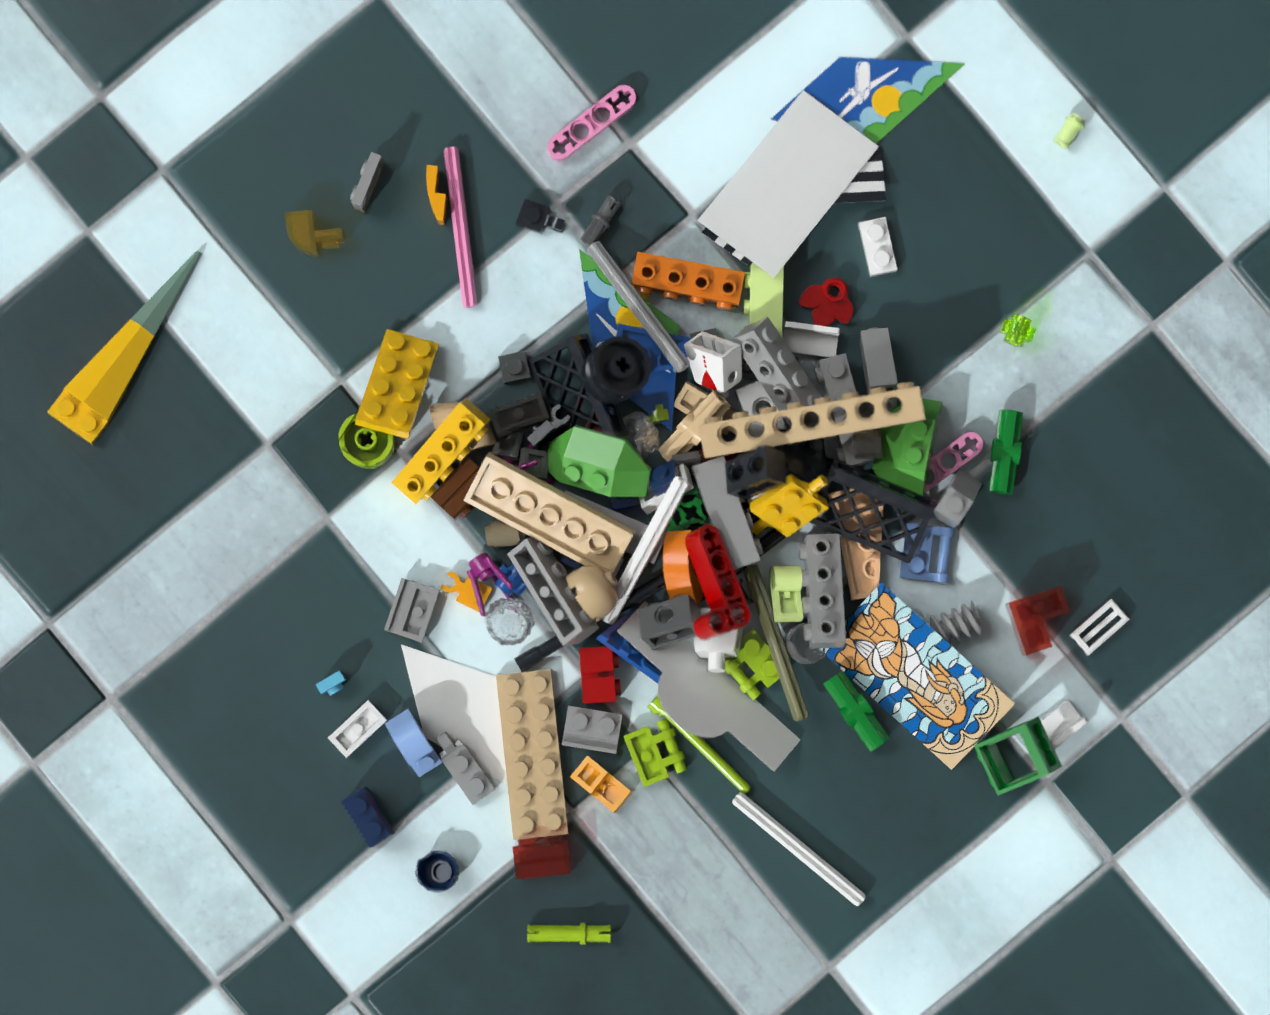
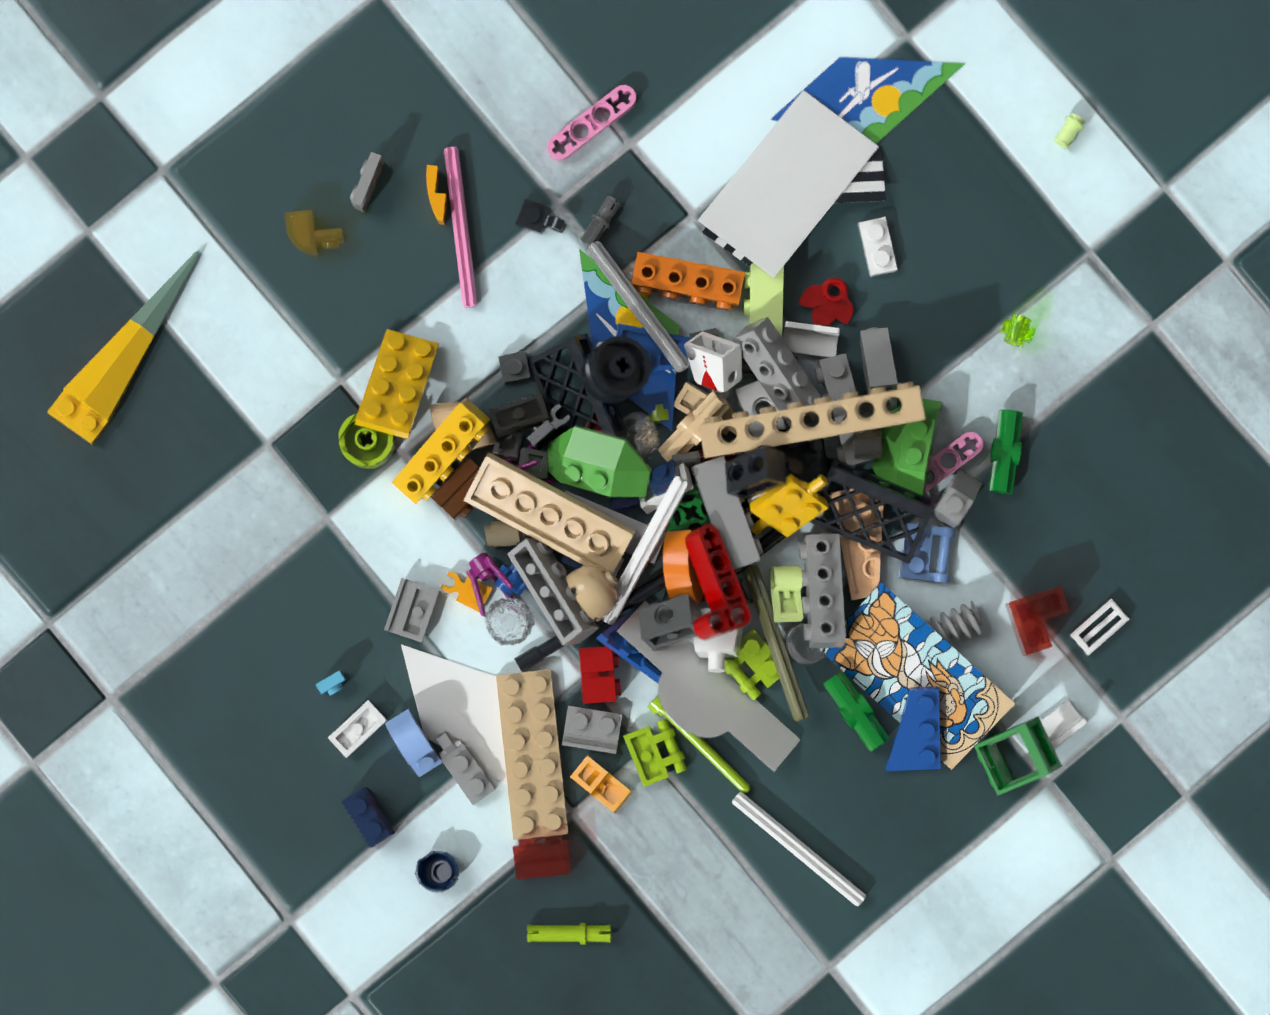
none -> blue wing [885,686,941,771]

